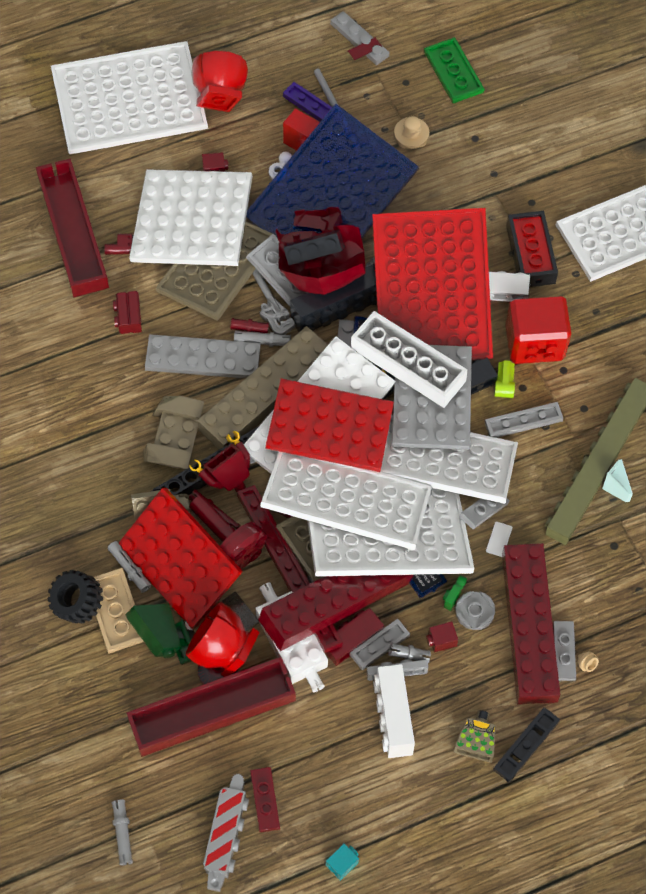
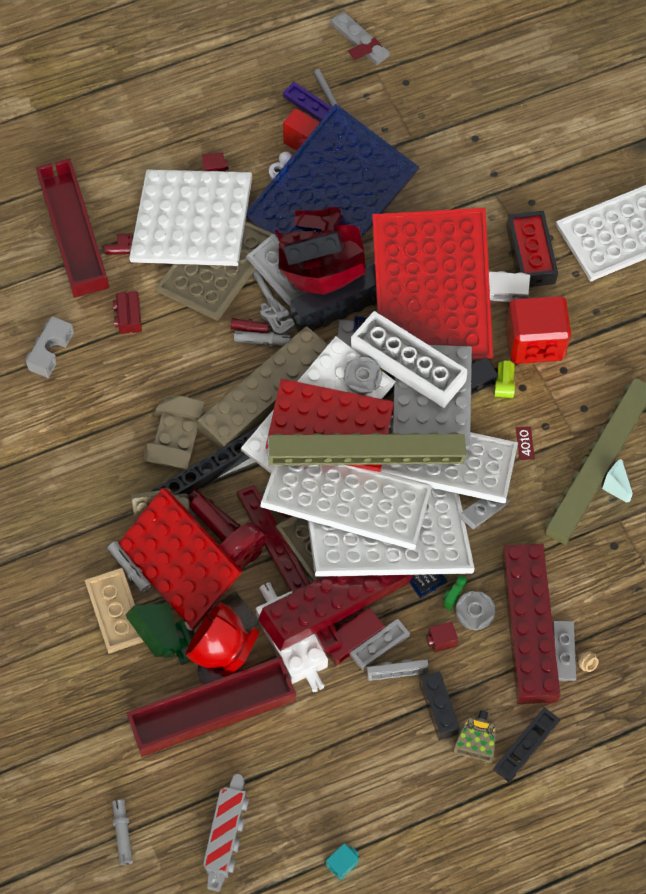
black tyre [47,570,103,624] -> none
white plate [51,41,208,154] -> none
light grey plate [145,334,261,379] -> none
dark red torso [189,431,250,492] -> none
red plate [191,51,248,112] -> none
dark red plate [250,767,280,833] -> none
white brick [373,664,415,758] -> none
light grey pin [388,643,431,662] -> none
tan plate [394,116,429,149] -> none
green tile [424,37,484,103] -> none
light grey plate [485,402,563,438] -> none
white sticker [486,522,513,557] -> none
none -> light grey arch [25,316,74,378]
none -> olive brick [267,432,467,465]
none -> light grey tile [344,356,382,394]
none -> black brick [419,671,460,740]
none -> dark red sticker [516,427,535,460]

